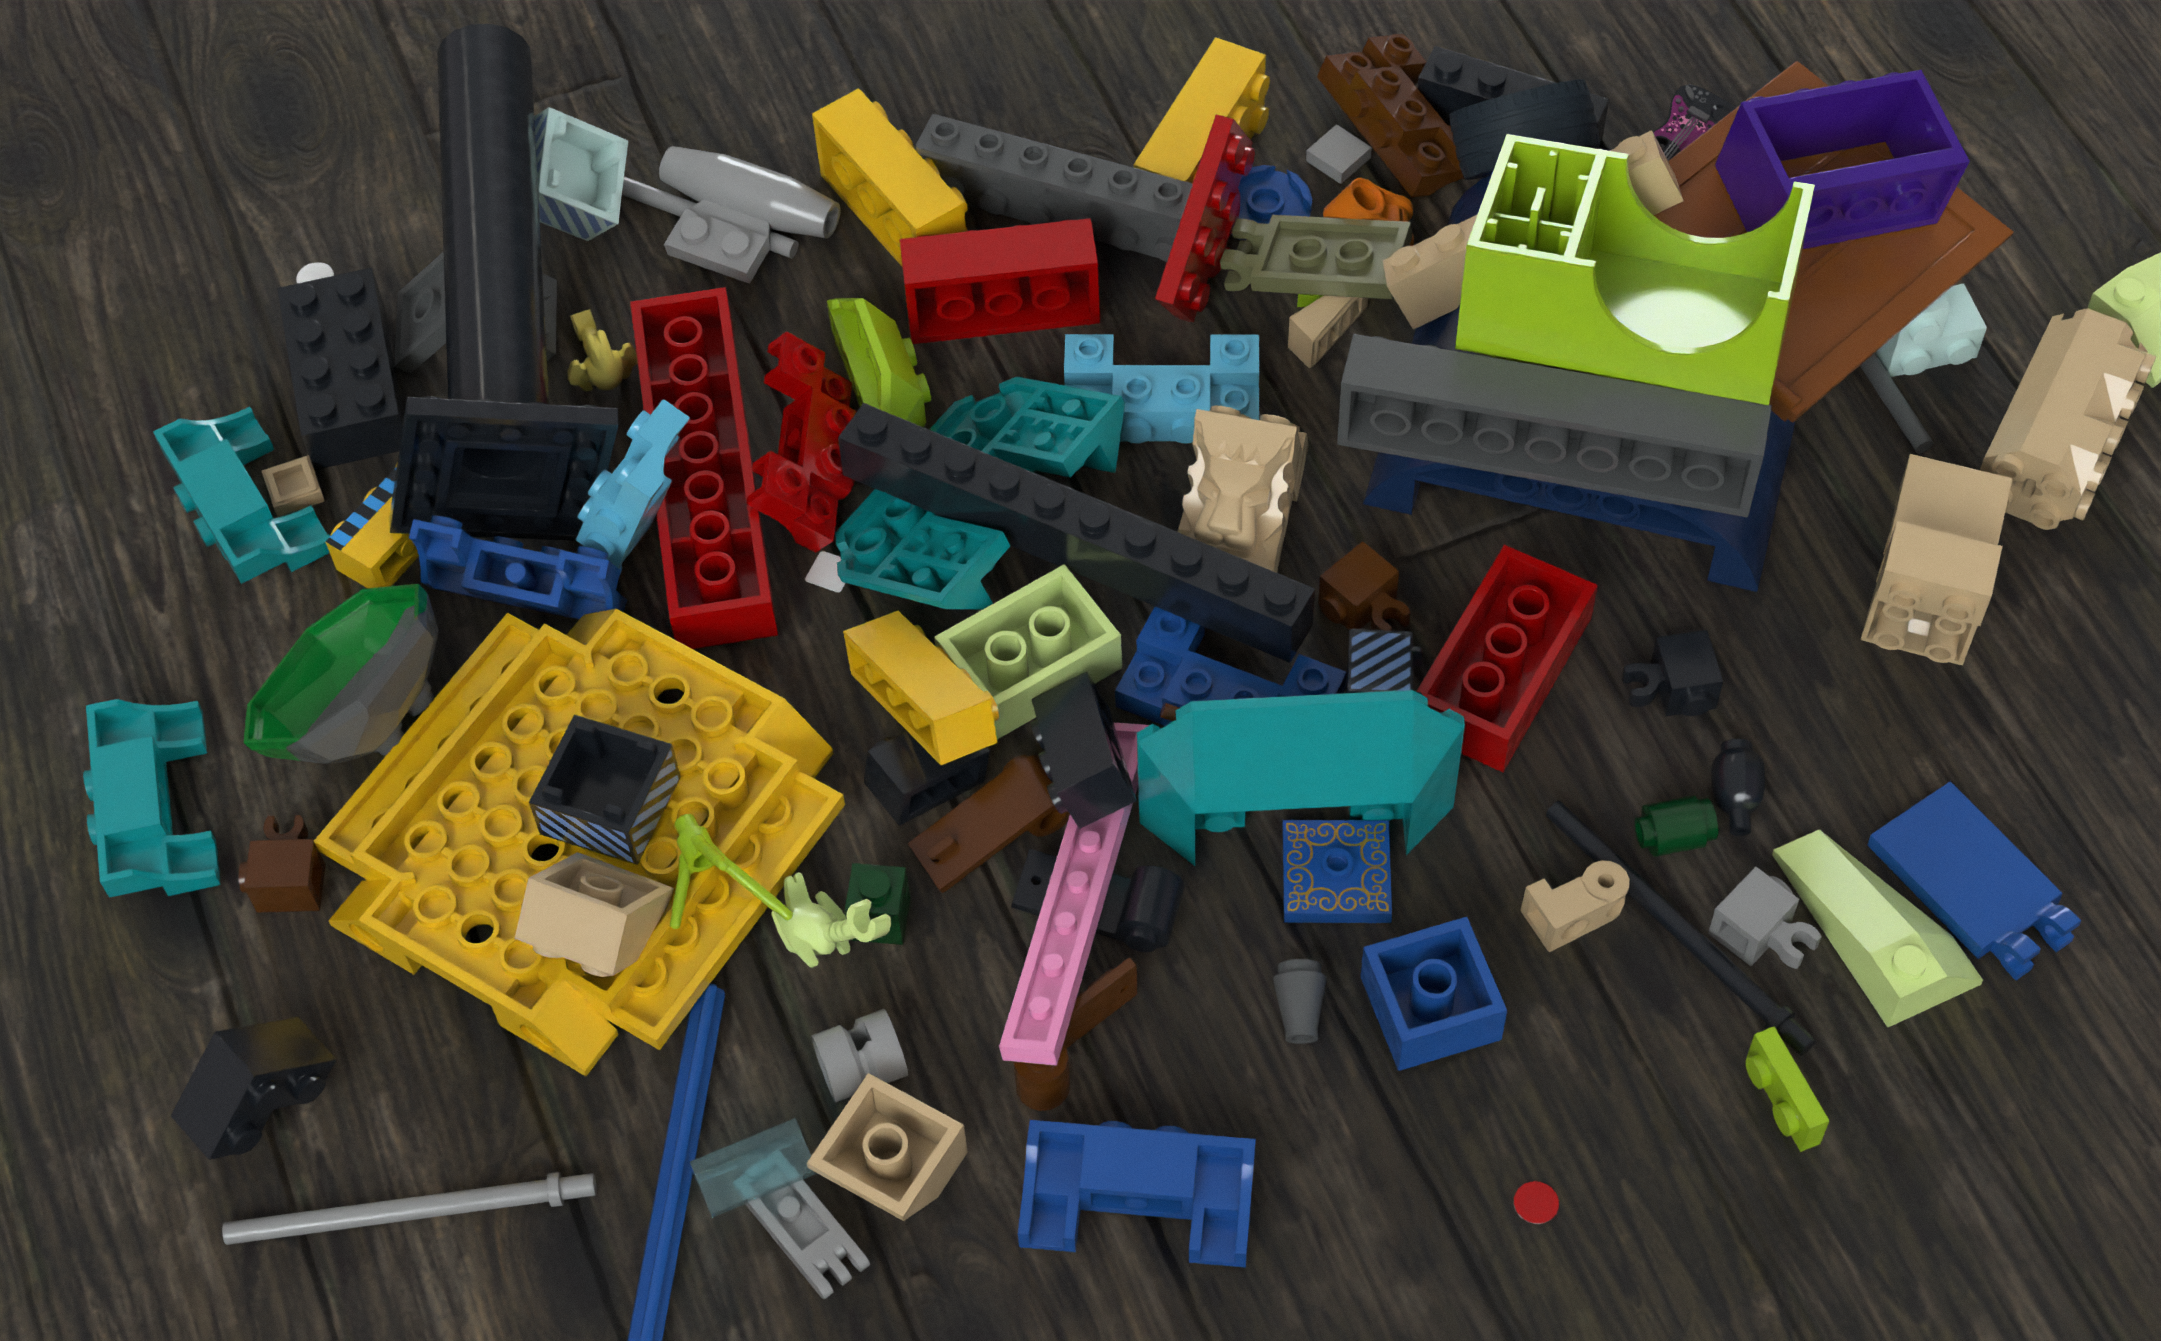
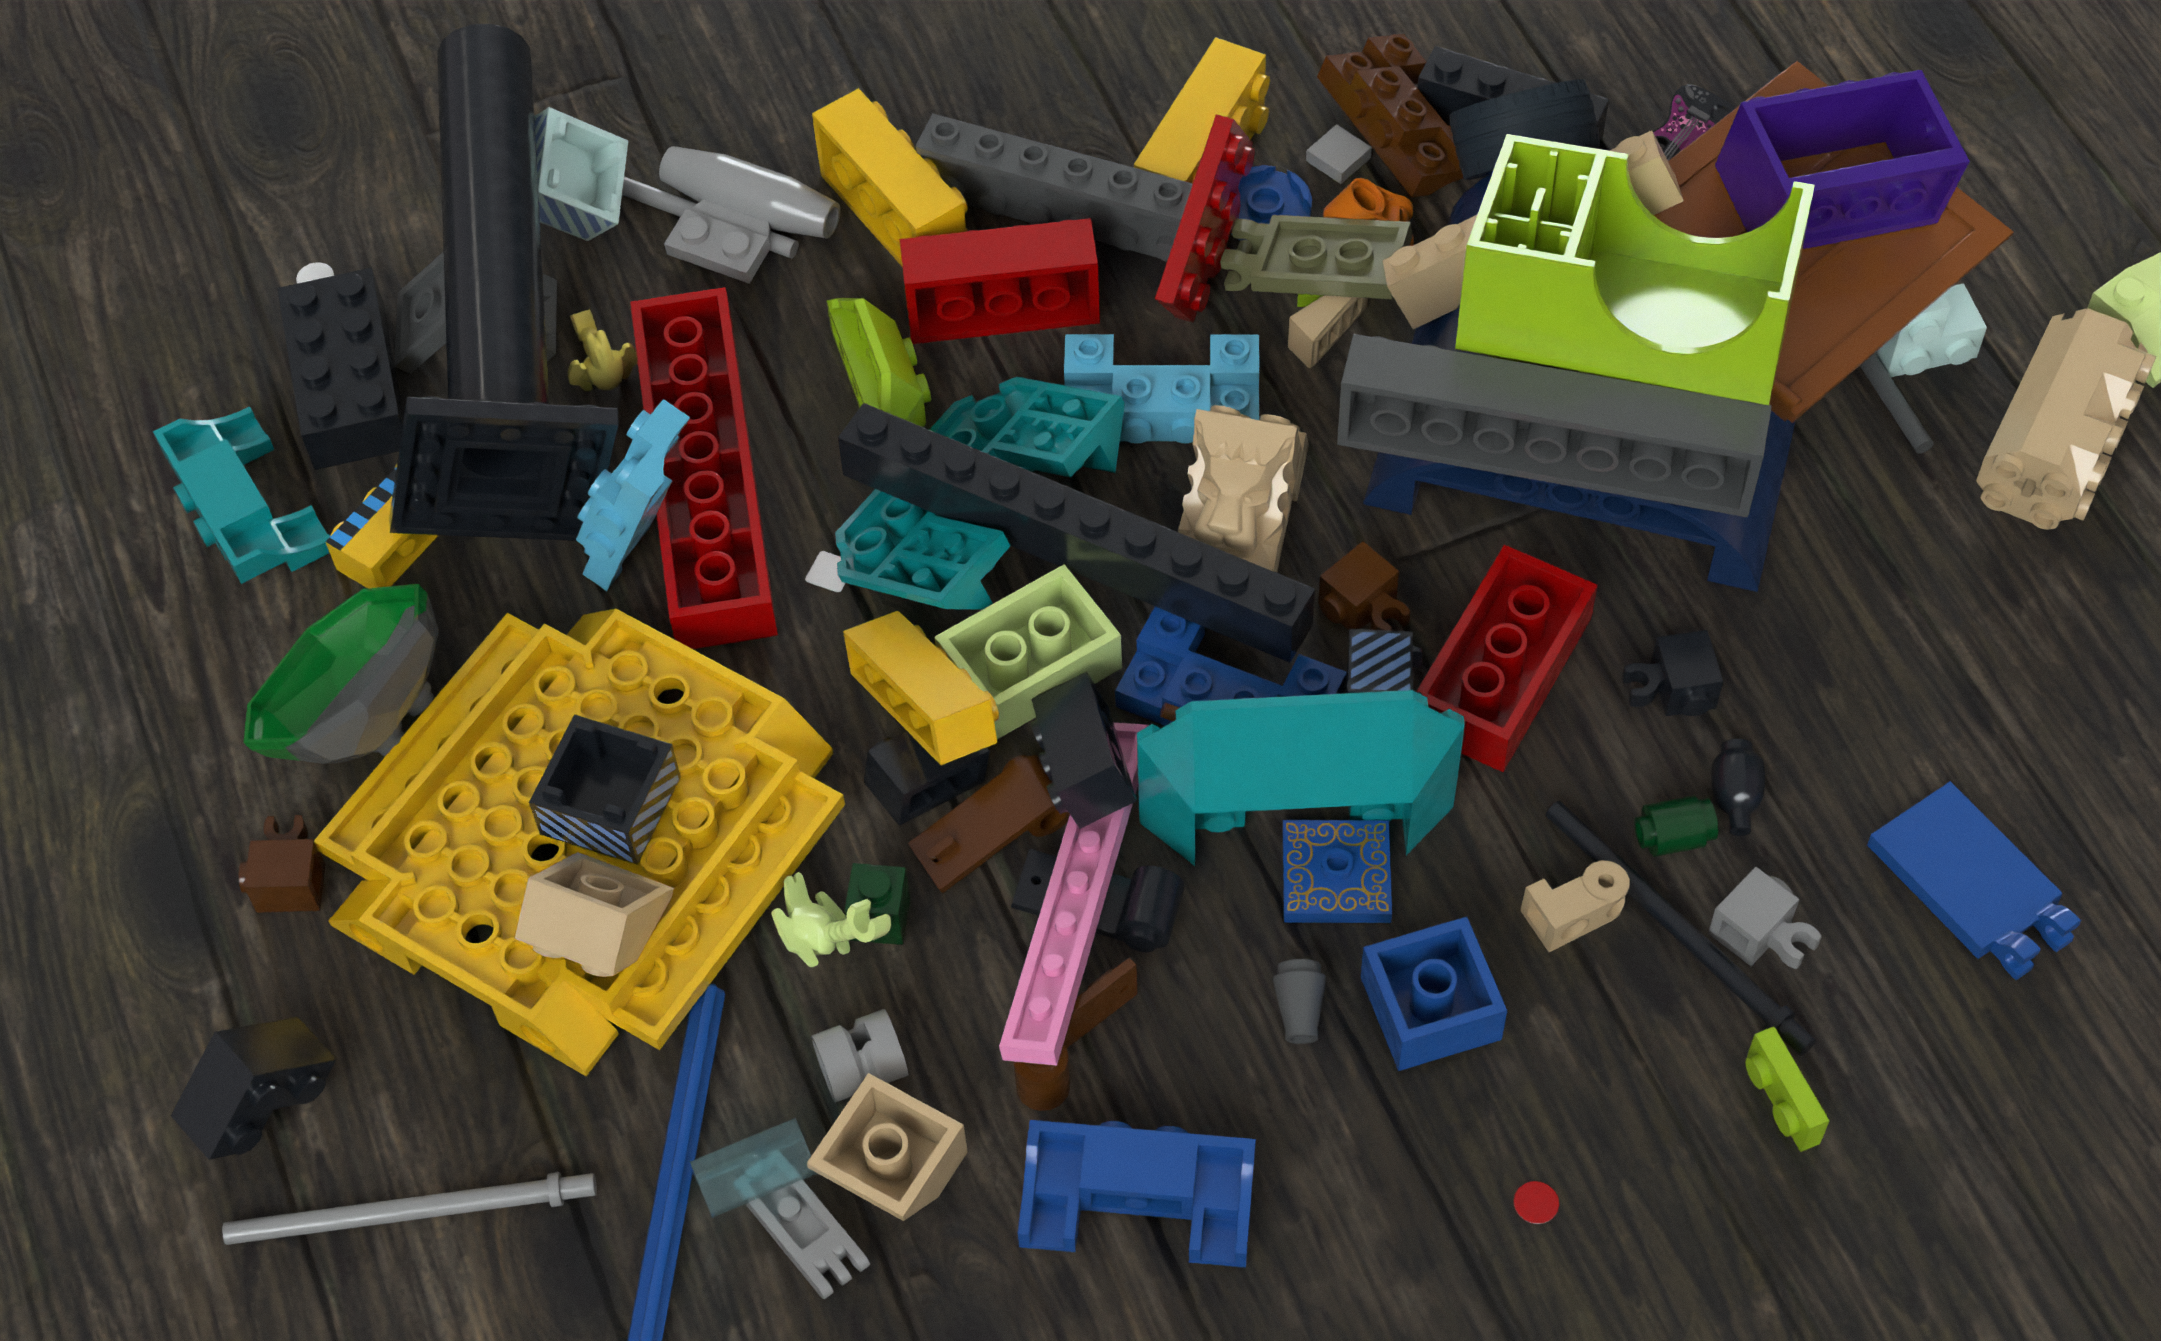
teal bracket [83,699,221,898] -> none
tan tile [262,455,325,517] -> none
blue bracket [409,515,627,620] -> none
lime plant [670,814,793,929] -> none
red bracket [747,331,857,553] -> none
yellowish green wedge [1772,830,1983,1027] -> none
tan brick [1861,454,2013,666] -> none

